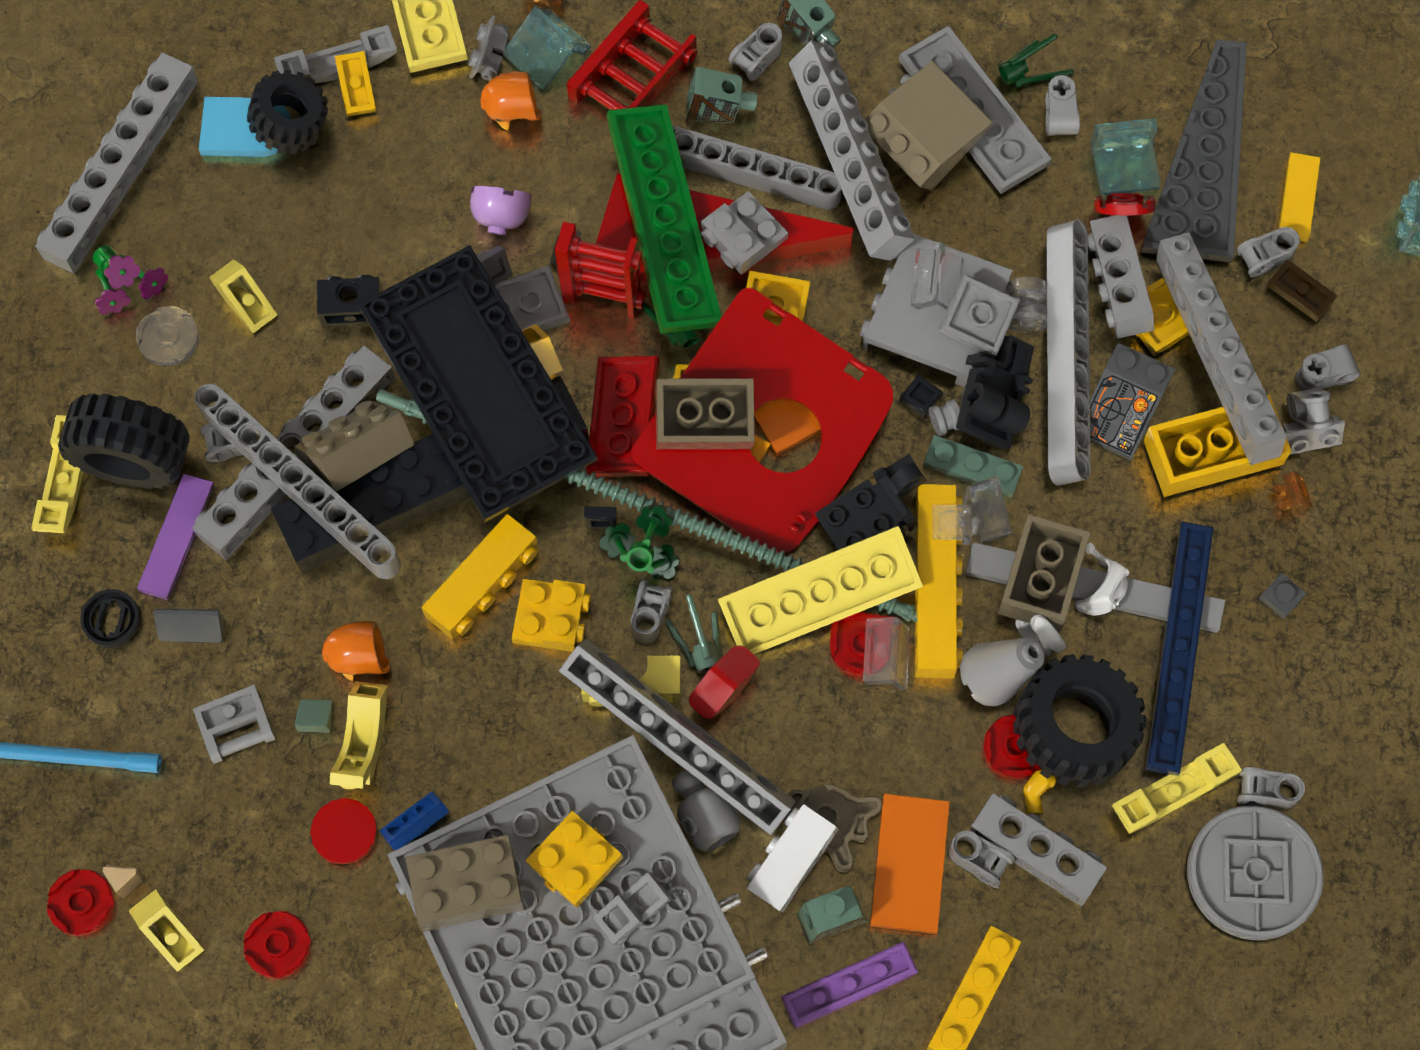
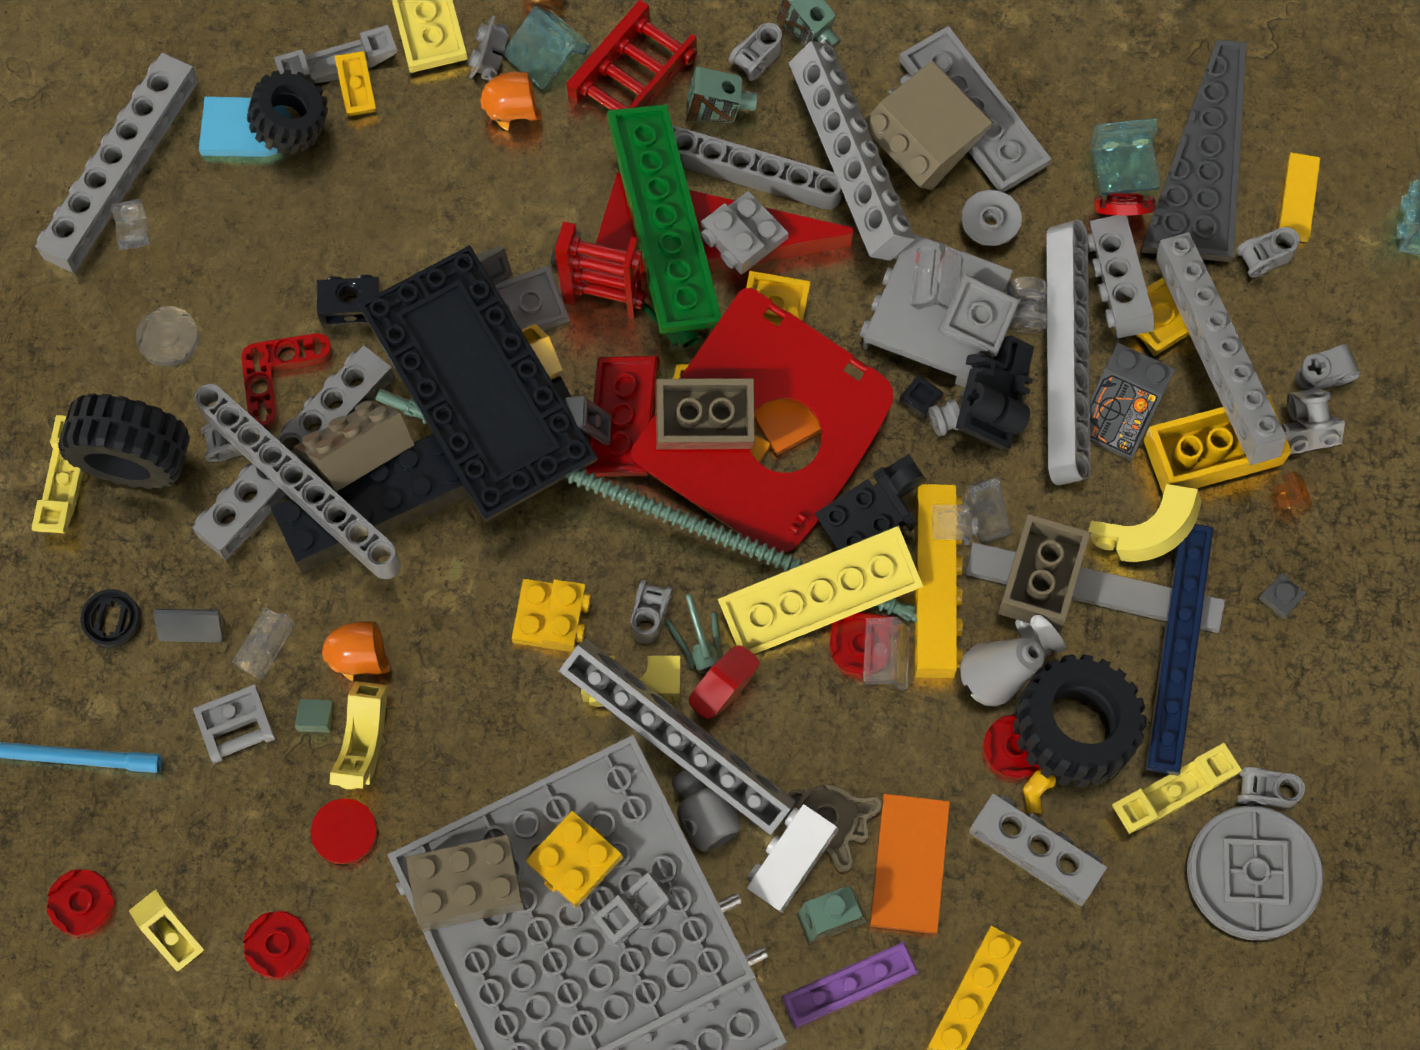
magenta plant [92,245,168,315] -> none
tan slope [103,865,144,899] -> none
medium lavender tile [137,474,215,601] -> none
light yellow slope [209,259,277,333] -> none
blue plate [379,791,449,851] -> none
yellow brick [421,514,538,640] -> none
lavender cylinder [470,186,532,235] -> none
black tile [584,506,618,529] -> none
dark green plant [599,505,680,579] -> none
sand green plate [923,435,1023,498] -> none
light grey piece [948,831,1015,888] -> none
dark green plant [998,33,1074,88] -> none
light grey piece [1045,75,1080,136] -> none
white helmet [1075,543,1130,616] -> none
dark brown plate [1267,259,1338,322] -> none
none -> clear bracket [111,199,150,250]
none -> clear panel [232,607,295,680]
none -> red beam [241,333,333,431]
none -> dark grey slope [564,396,612,445]
none -> light grey dish [961,190,1022,246]
none -> light yellow arch [1088,484,1202,562]

